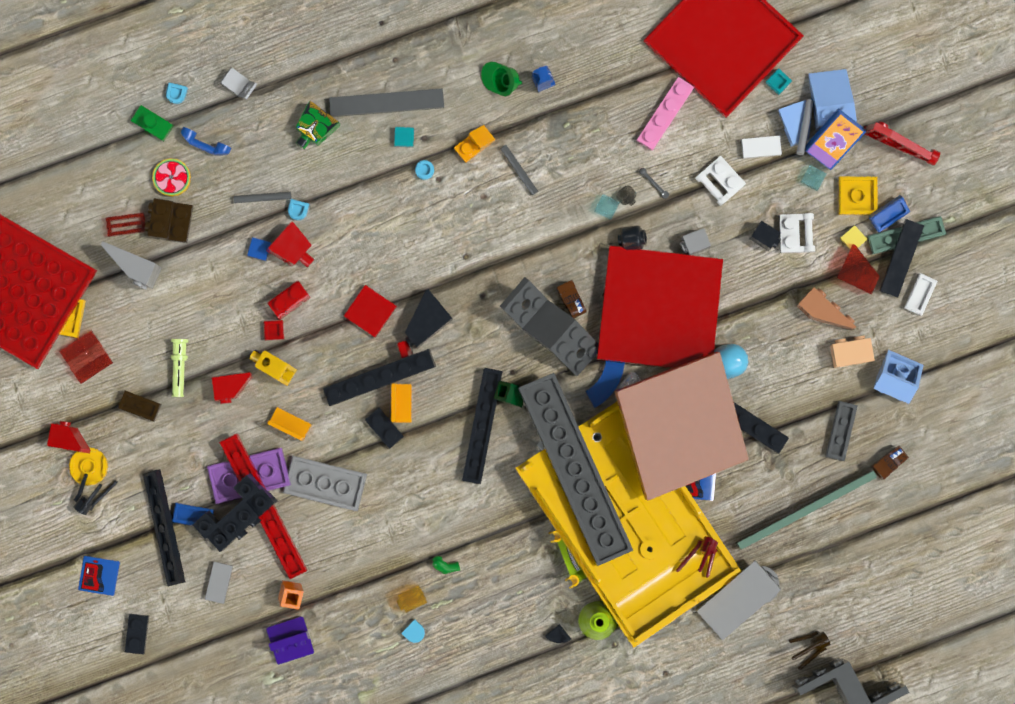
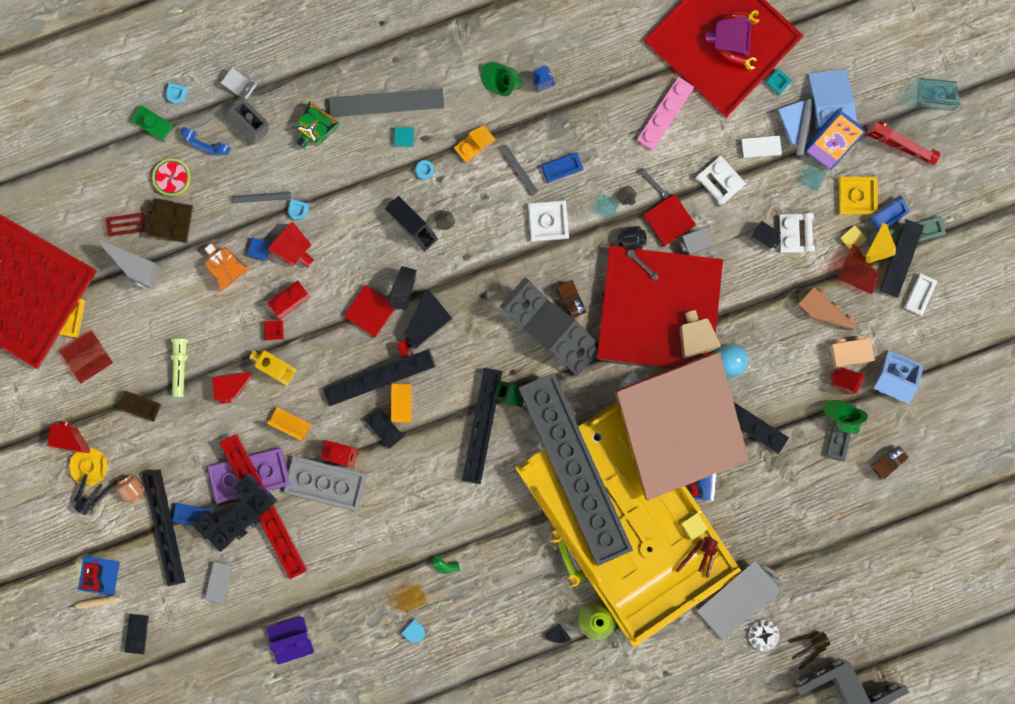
orange brick [278,580,304,610] -> none
blue tile [585,361,625,408] -> none
sand green tile [736,471,877,549] -> none
none -> tan piece [74,596,121,609]
none -> nougat head [116,474,145,504]
none -> orange torso [204,243,250,291]
none -> dark grey brick [227,98,269,145]
none -> red torso [319,440,359,468]
none -> black slope [385,196,438,252]
none -> black tyre [390,266,417,310]
none -> clear smoke tile [435,210,455,230]
none -> white tile [528,200,569,242]
none -> blue tile [541,152,584,184]
none -> dark grey hinge [627,250,659,280]
none -> red tile [643,194,696,247]
none -> tan torso [680,310,721,359]
none -> light yellow tile [681,513,708,540]
none -> magenta torso [706,10,760,70]
none -> white gear [749,620,780,651]
none -> green piece [823,400,868,434]
none -> red slope [830,367,865,395]
none -> yellow slope [866,223,896,263]
none -> clear light blue slope [916,78,960,111]

